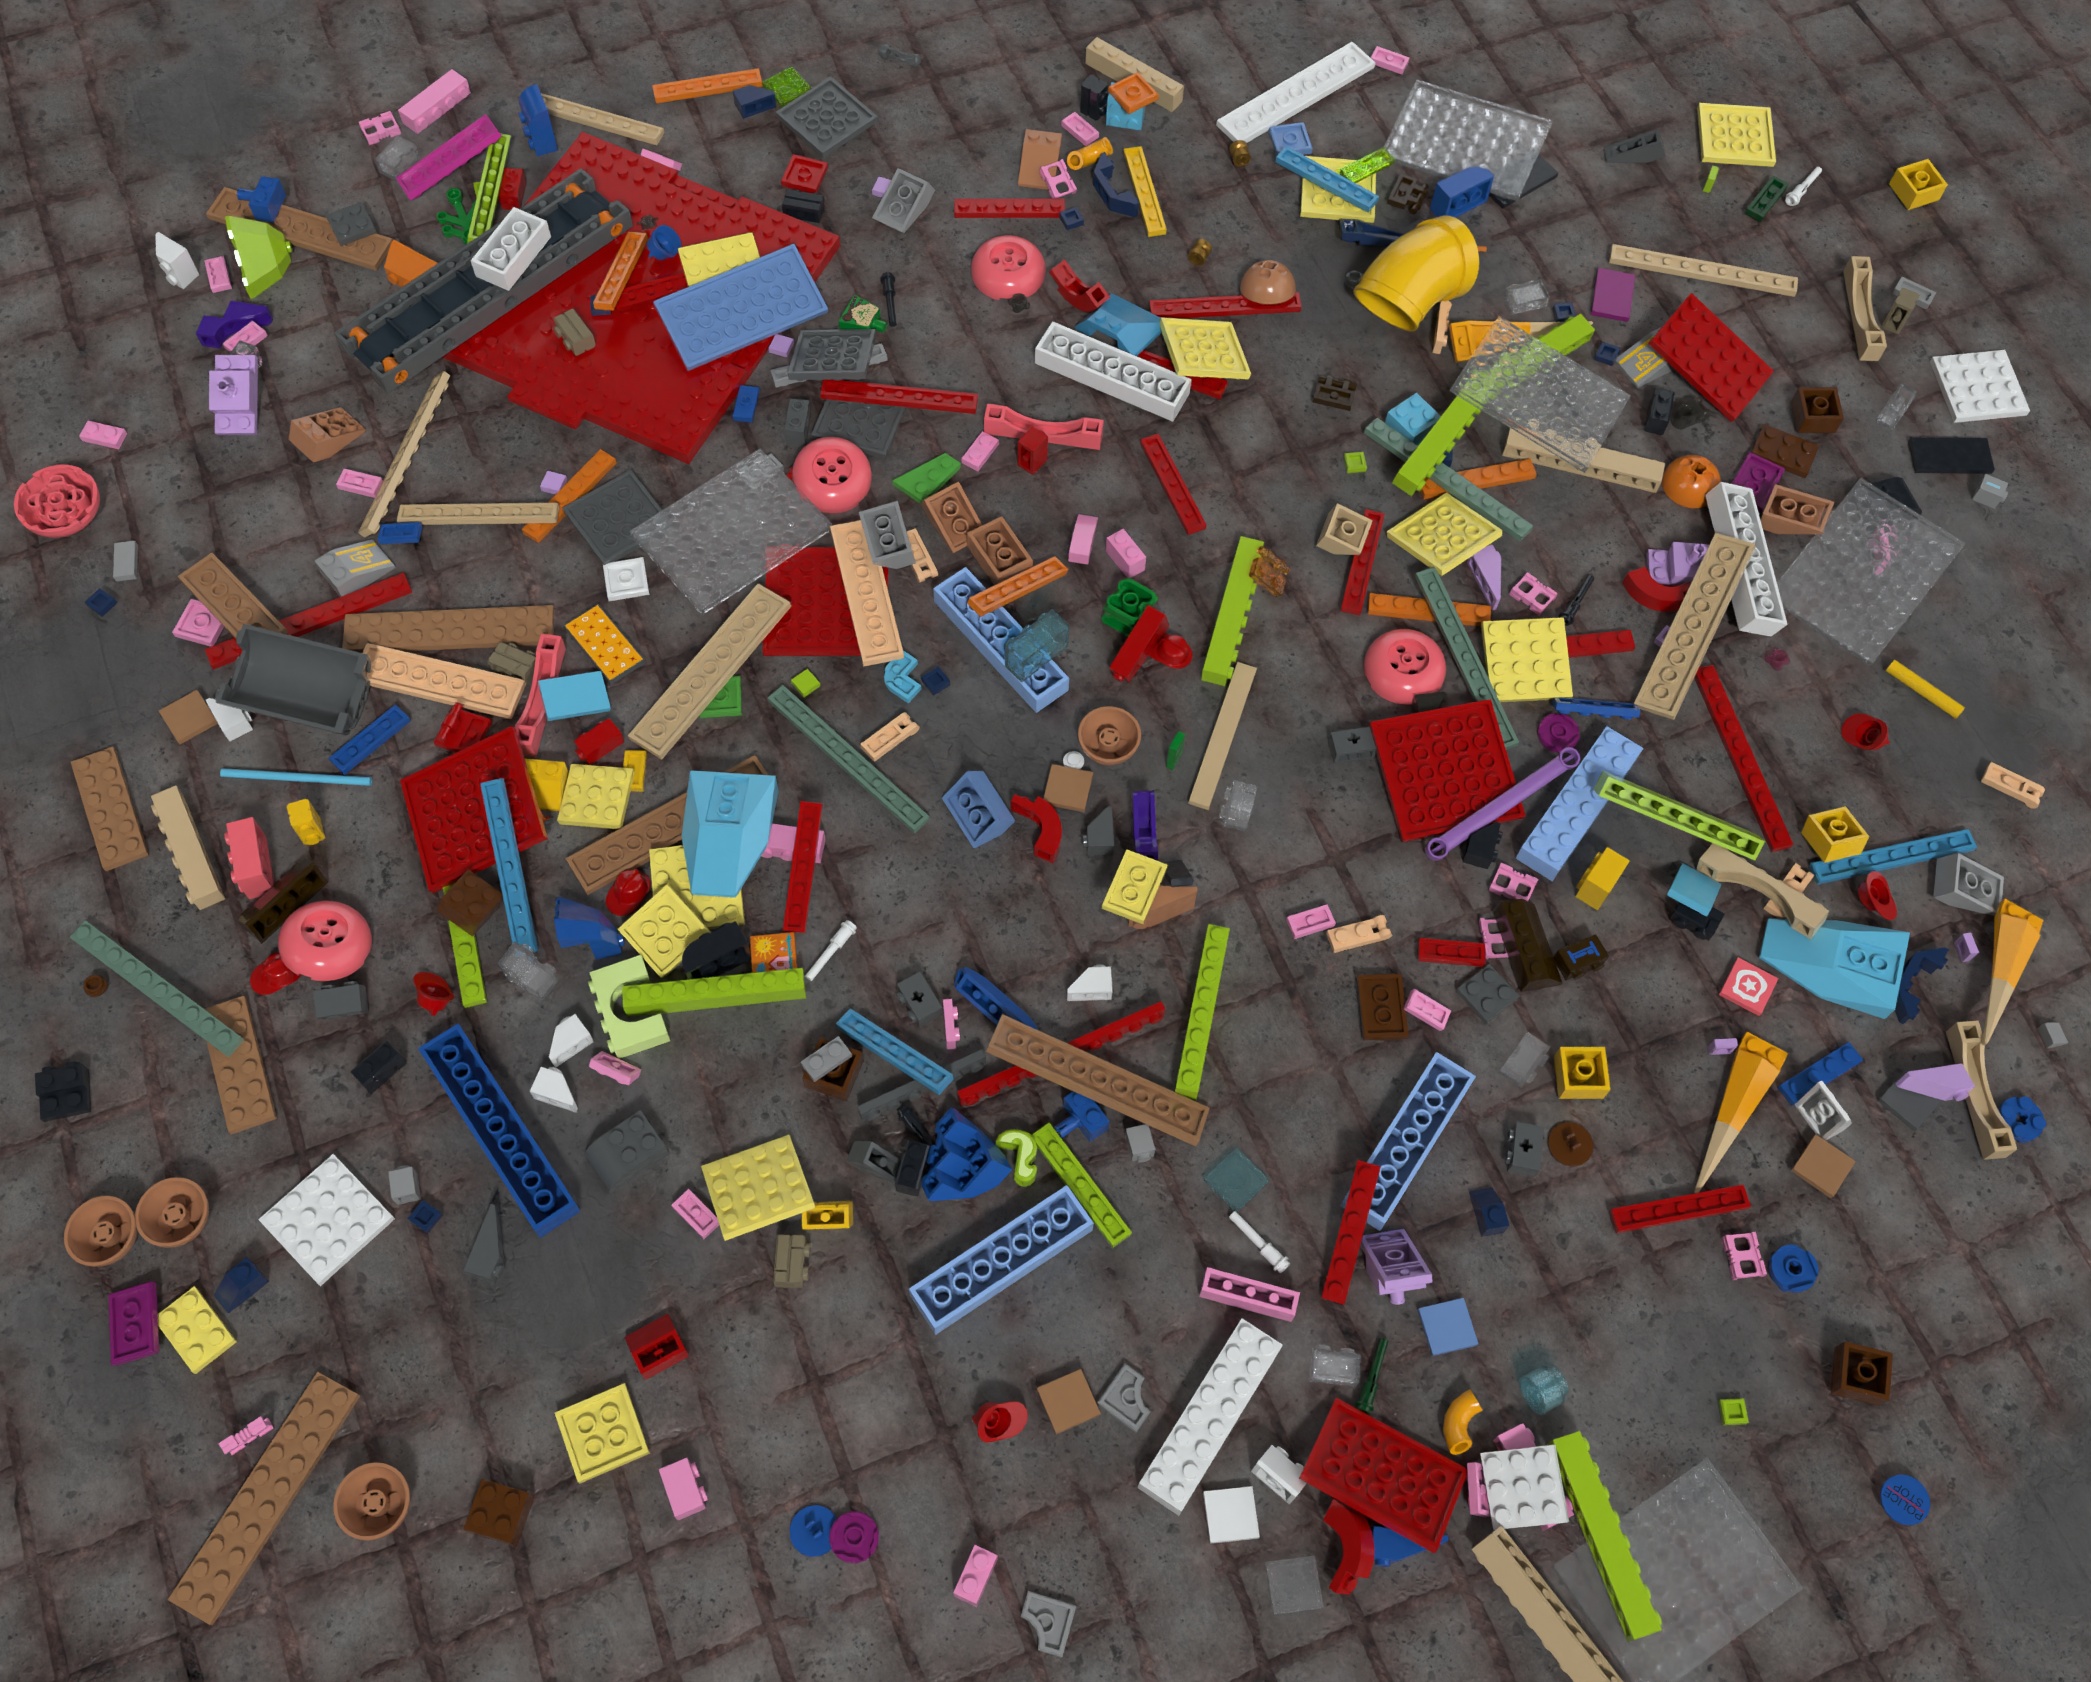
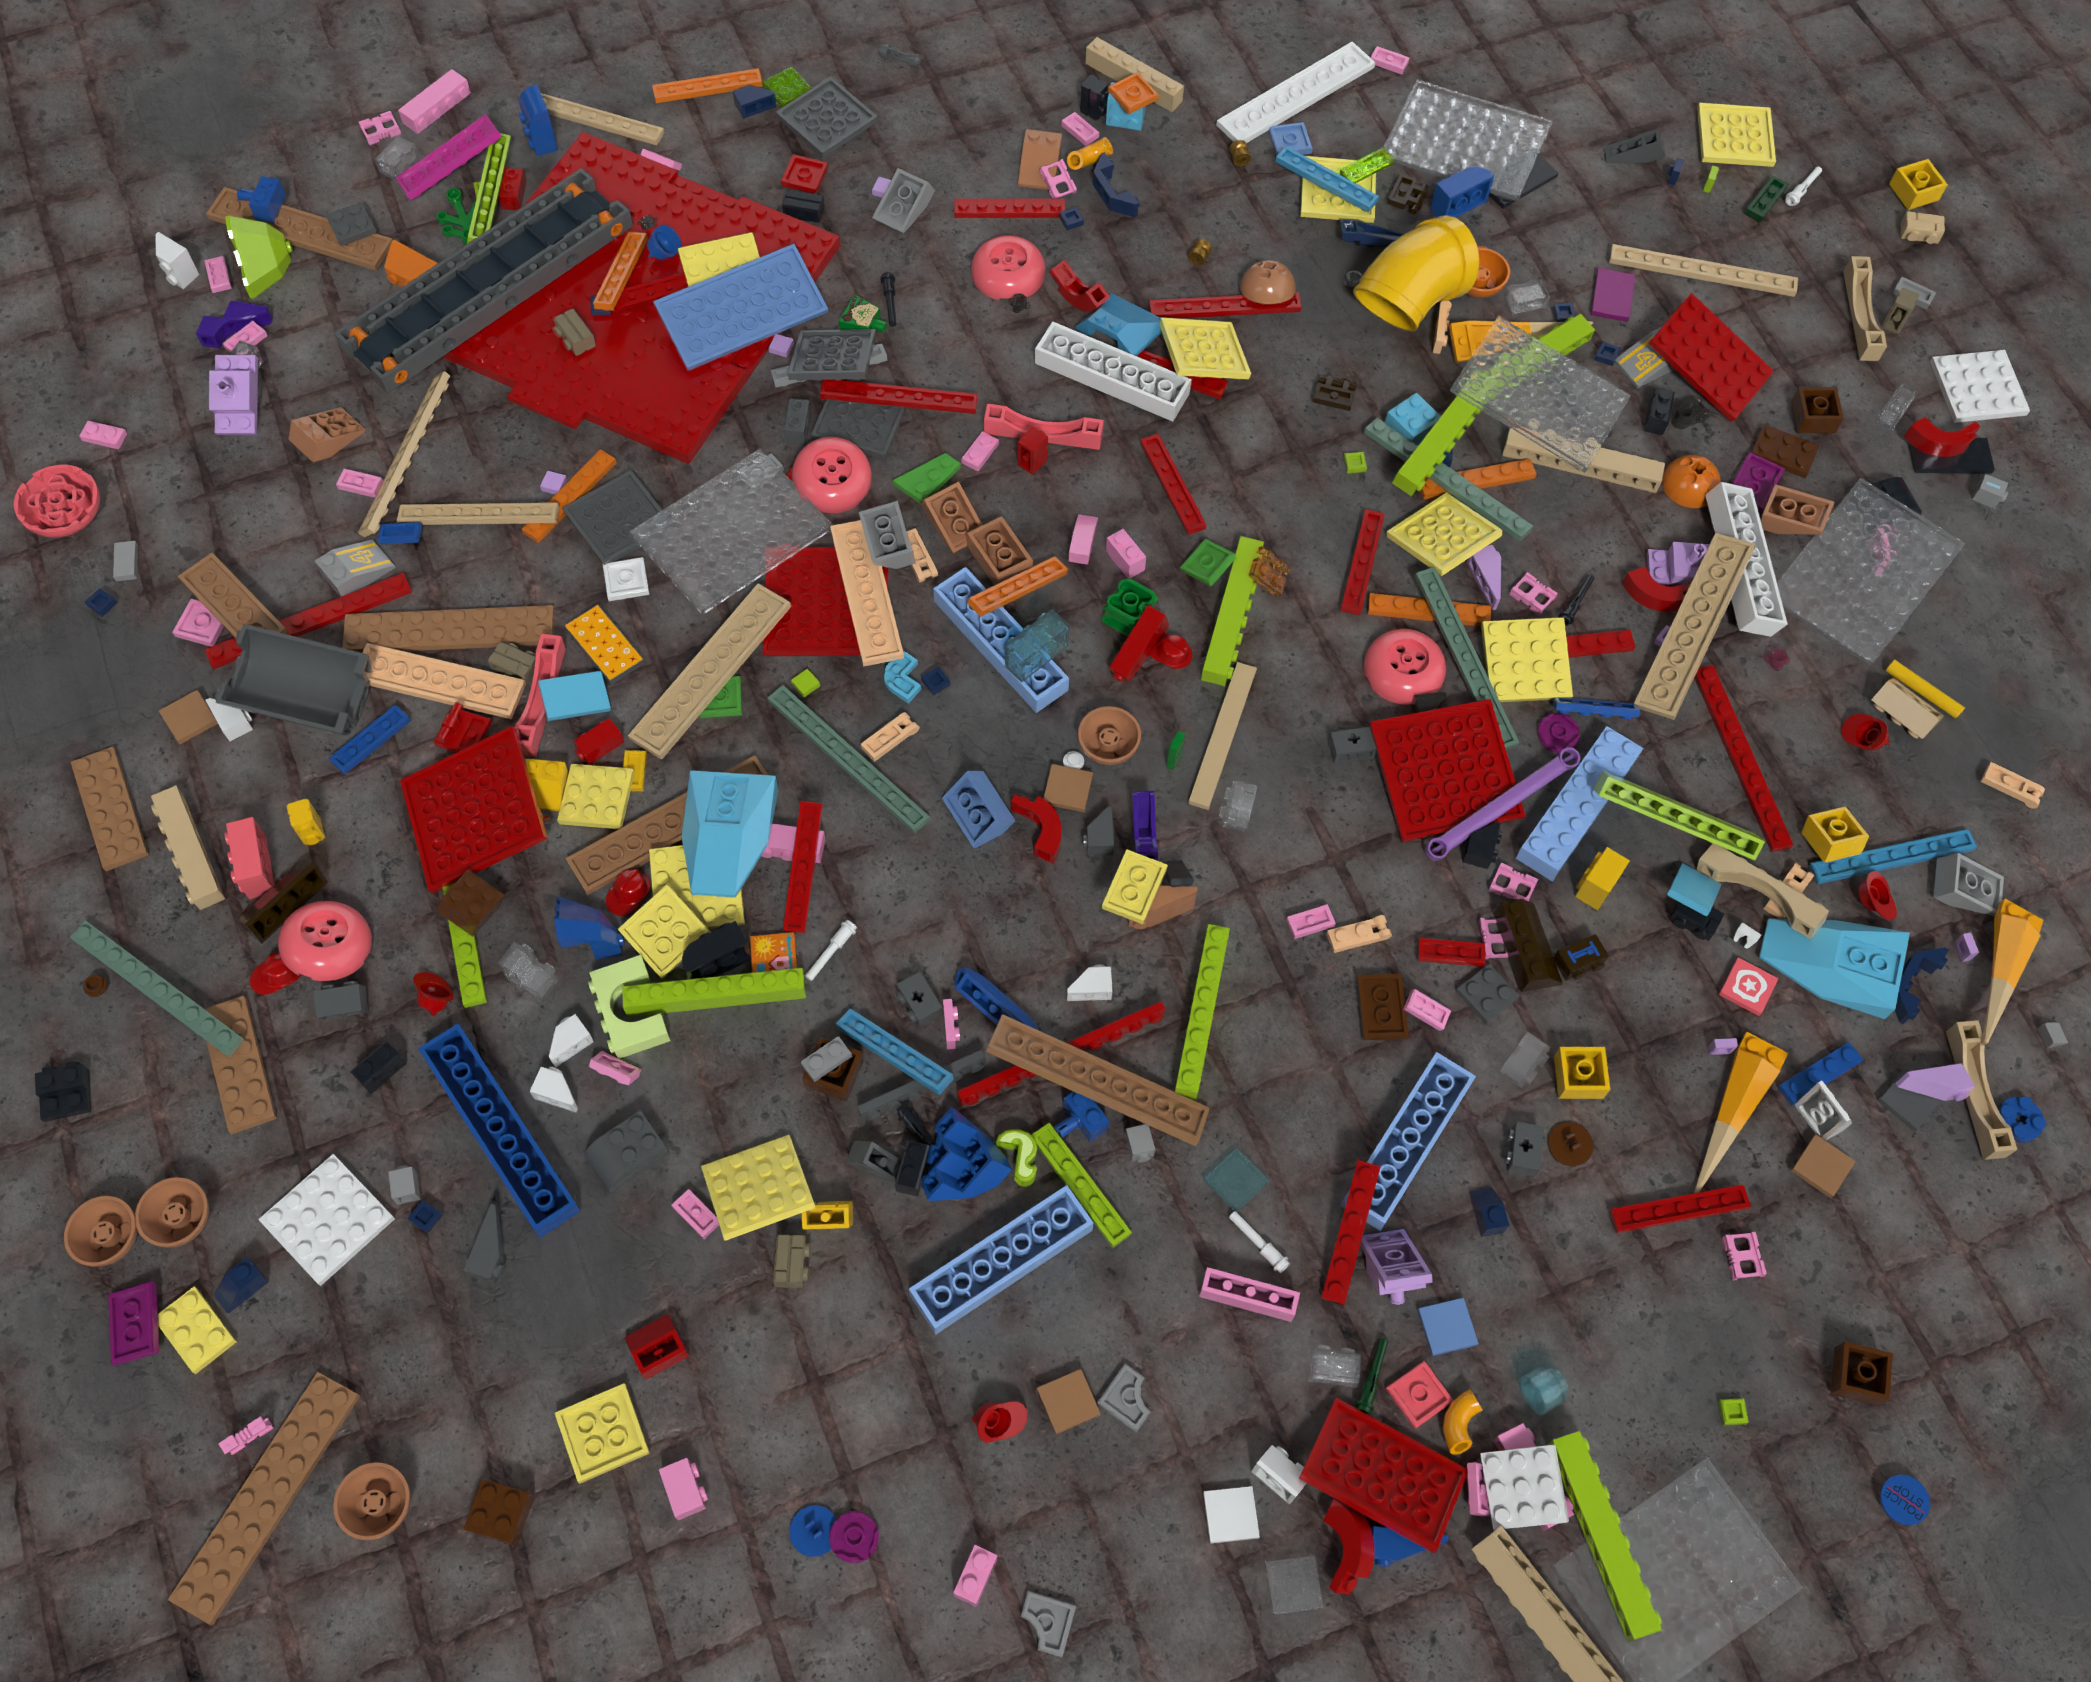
medium azure piece [220,768,372,786] -> none
white brick [471,207,551,291] -> none
dark azure tile [480,778,538,956] -> none
blue plate [733,385,760,423] -> none
yellow plate [1123,146,1167,237] -> none
white brick [1137,1319,1283,1516] -> none
tan slope [1316,503,1373,555] -> none
blue plate [1768,1245,1819,1293] -> none
none -> bright green tile [1180,539,1237,587]
none -> coral tile [1385,1361,1454,1429]
none -> orange piece [1466,248,1510,298]
none -> dark blue plate [1667,158,1684,185]
none -> white tile [1734,922,1761,949]
none -> tan slope [1872,678,1944,739]
none -> tan brick [1900,211,1945,244]
none -> red arch [1904,417,1981,457]

